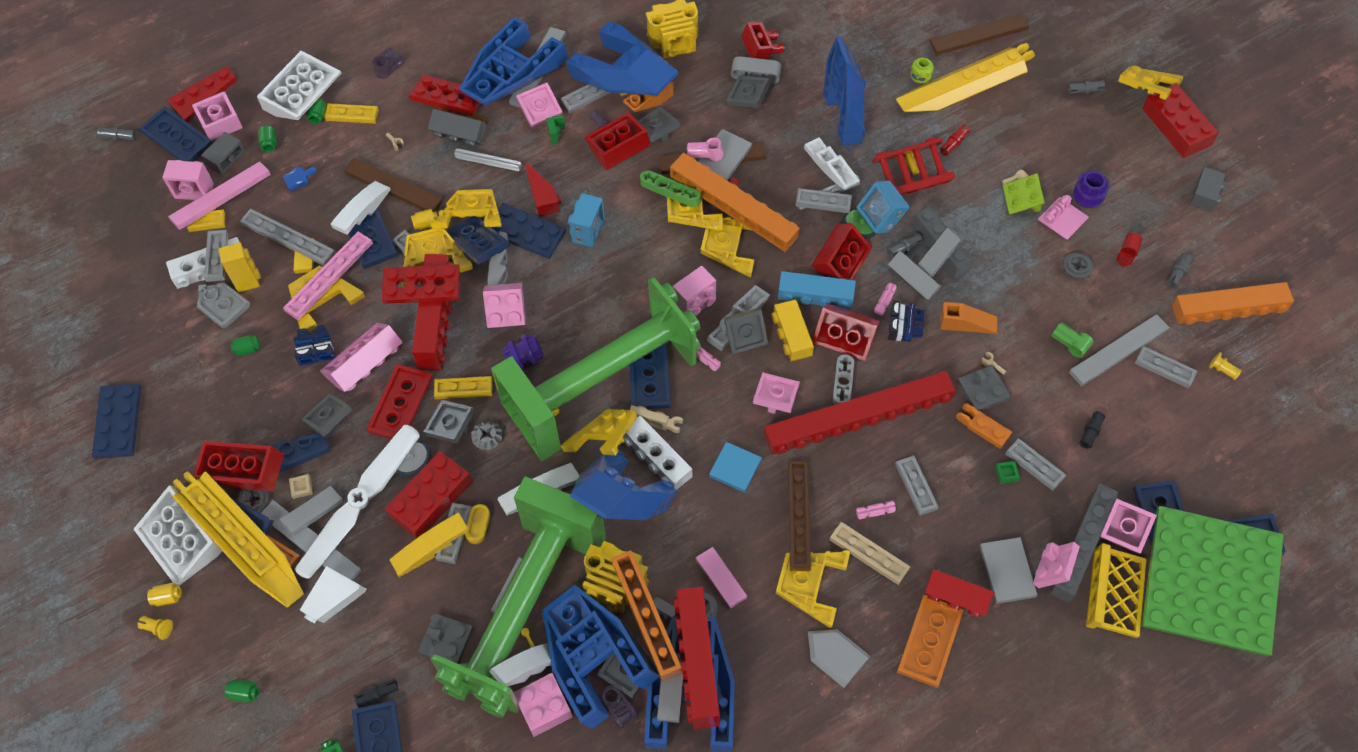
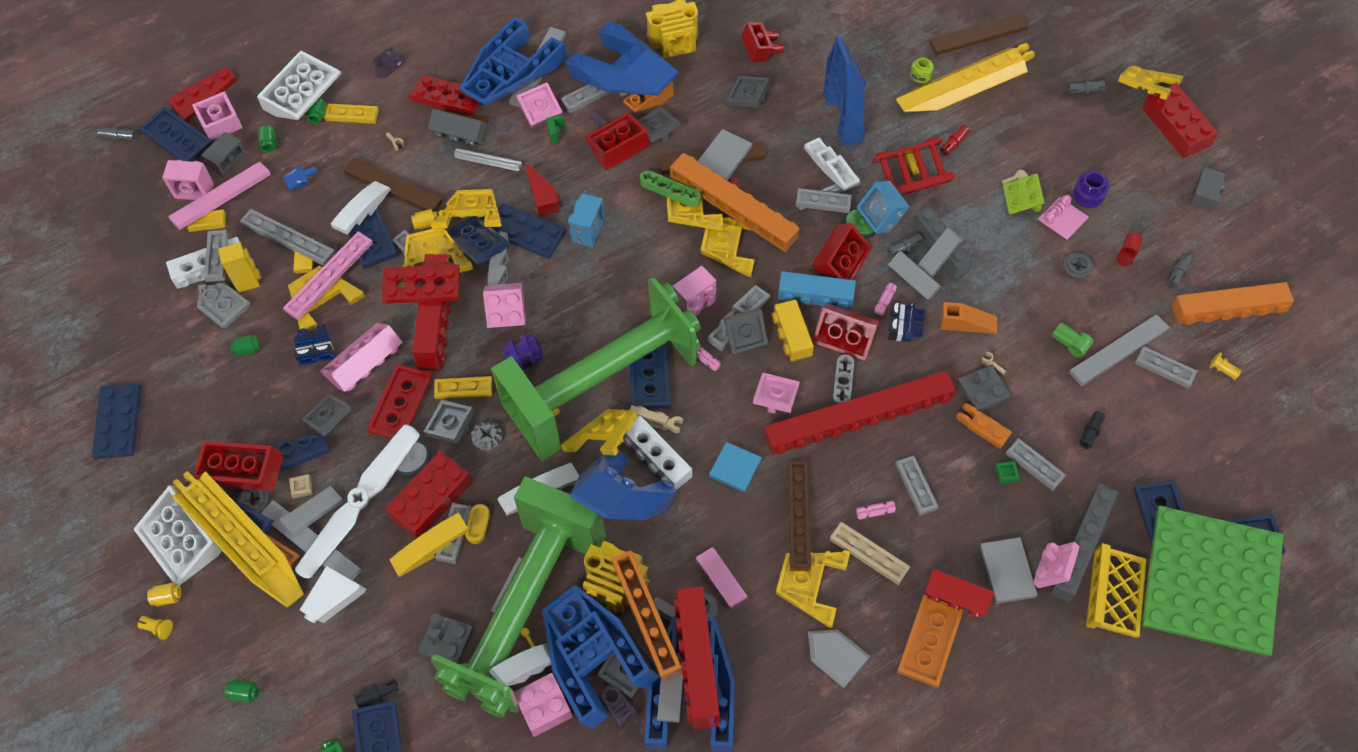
bright pink piece [687,137,724,161] -> none
light grey beam [731,57,782,84] -> none
bright pink brick [1100,499,1157,554] -> none

